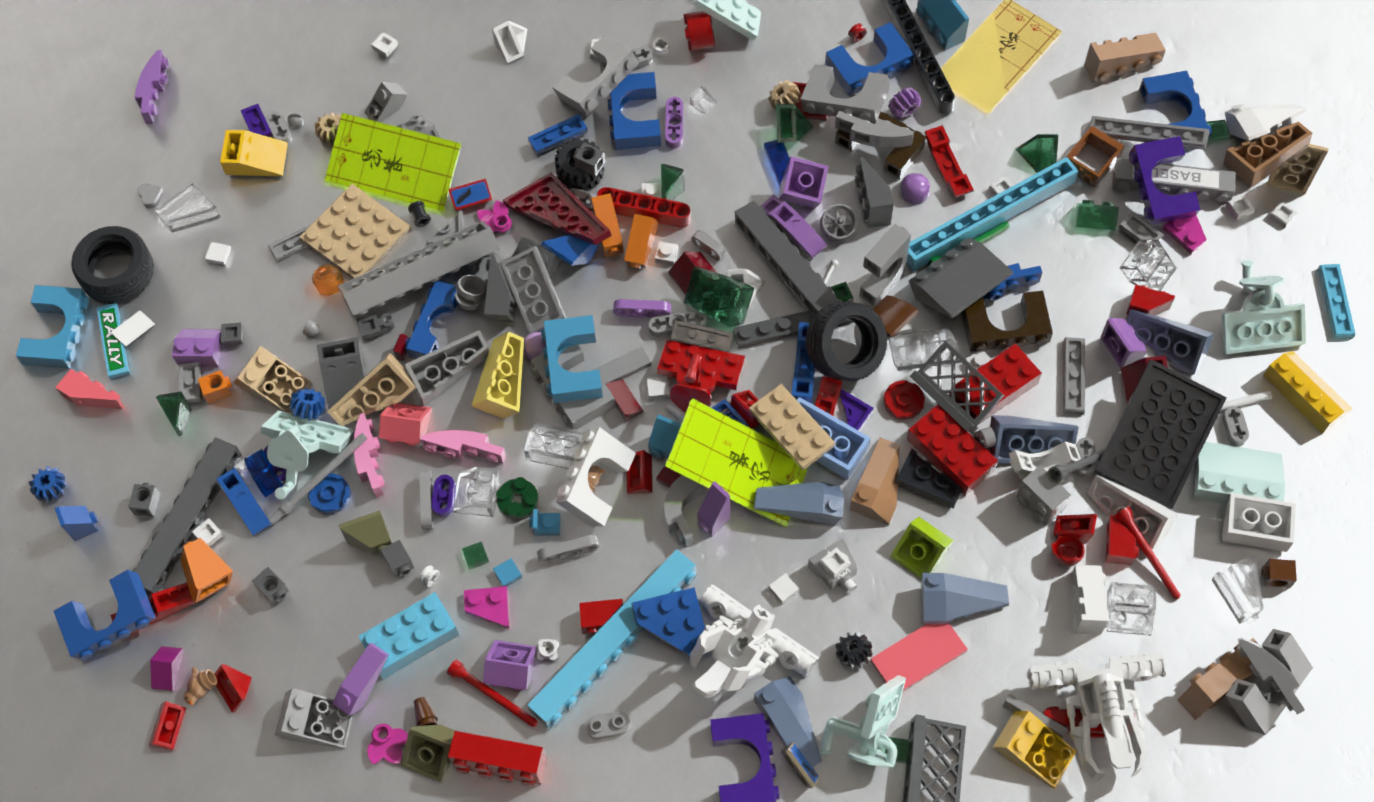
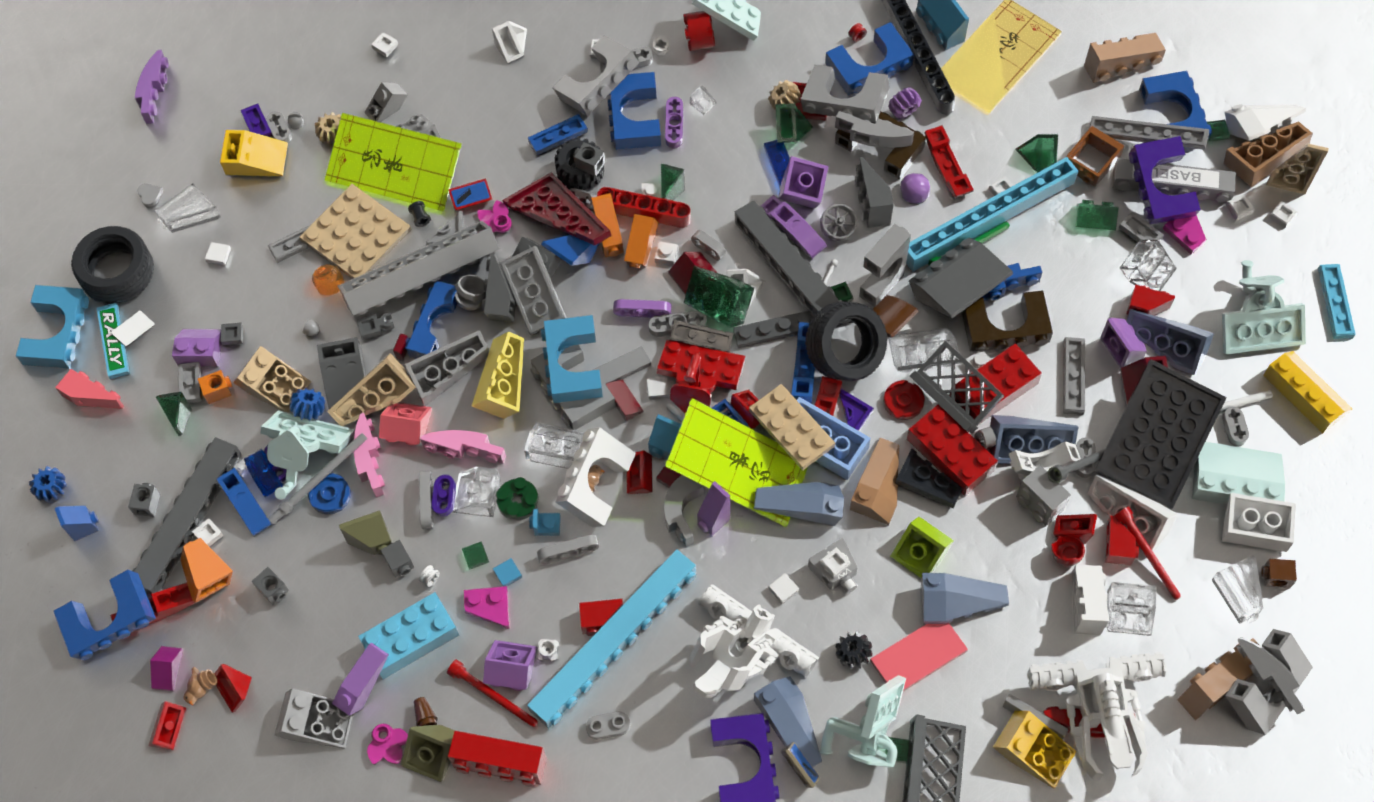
lavender hair [523,332,547,362] -> none
blue plate [631,587,705,657] -> none

